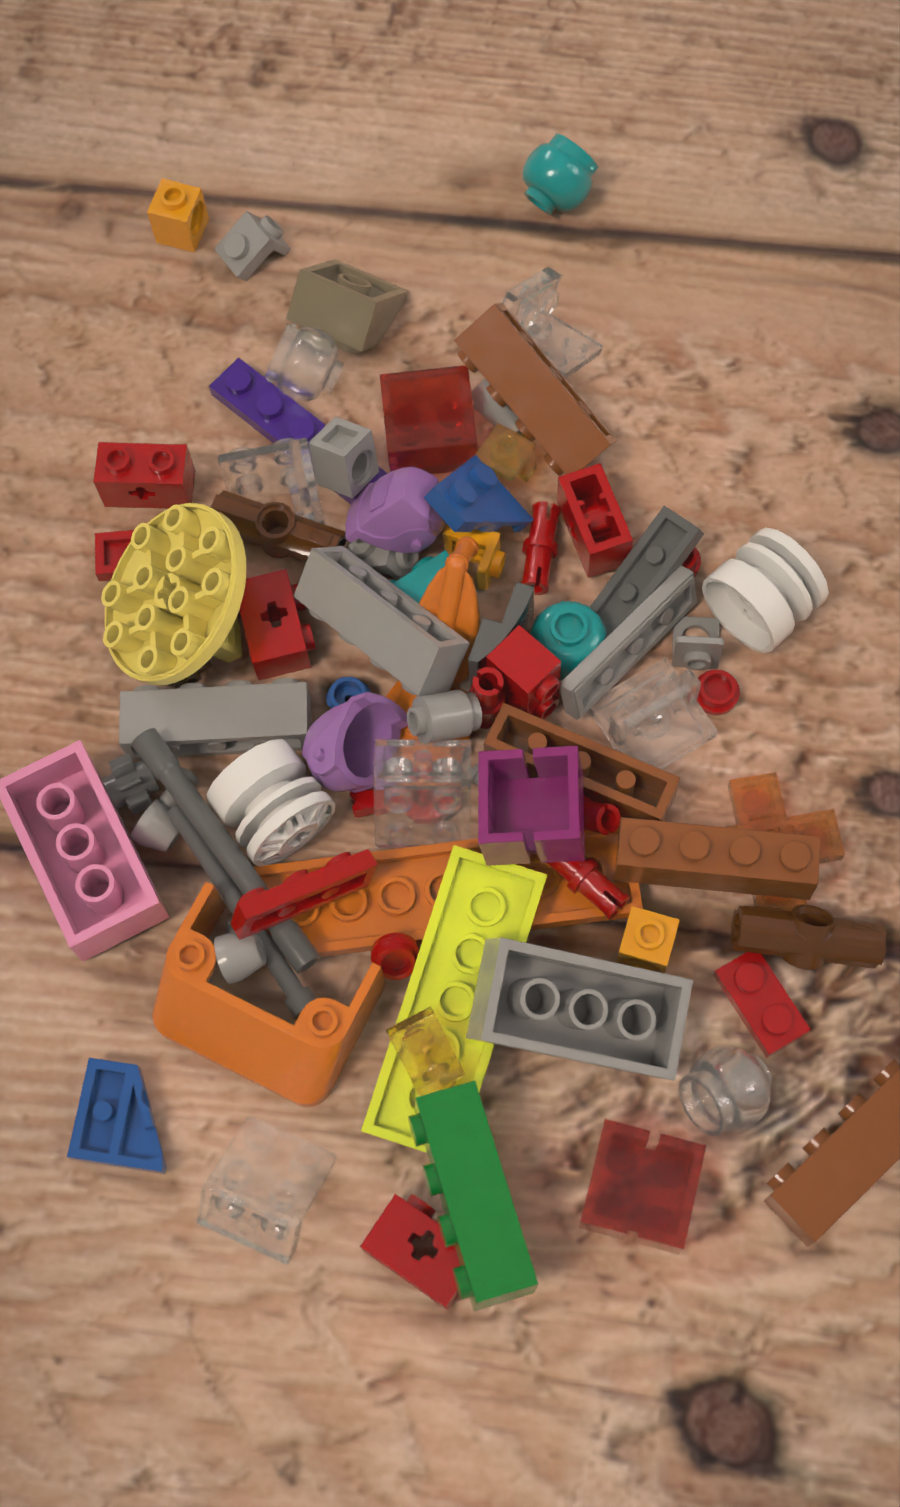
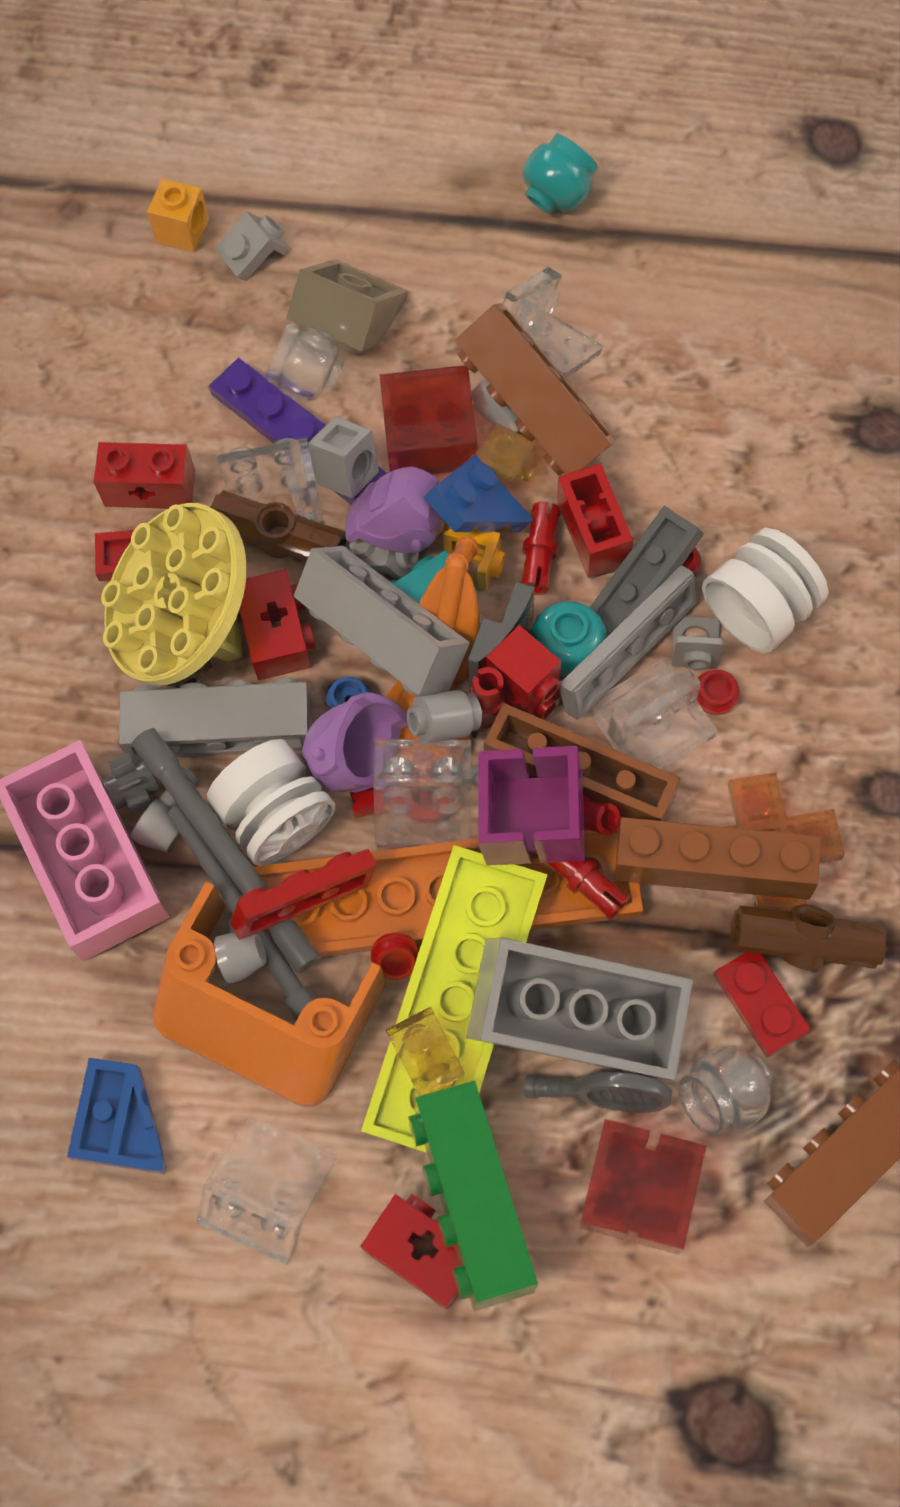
light orange brick [616,906,680,973] -> none
none -> dark grey piece [524,1072,672,1113]

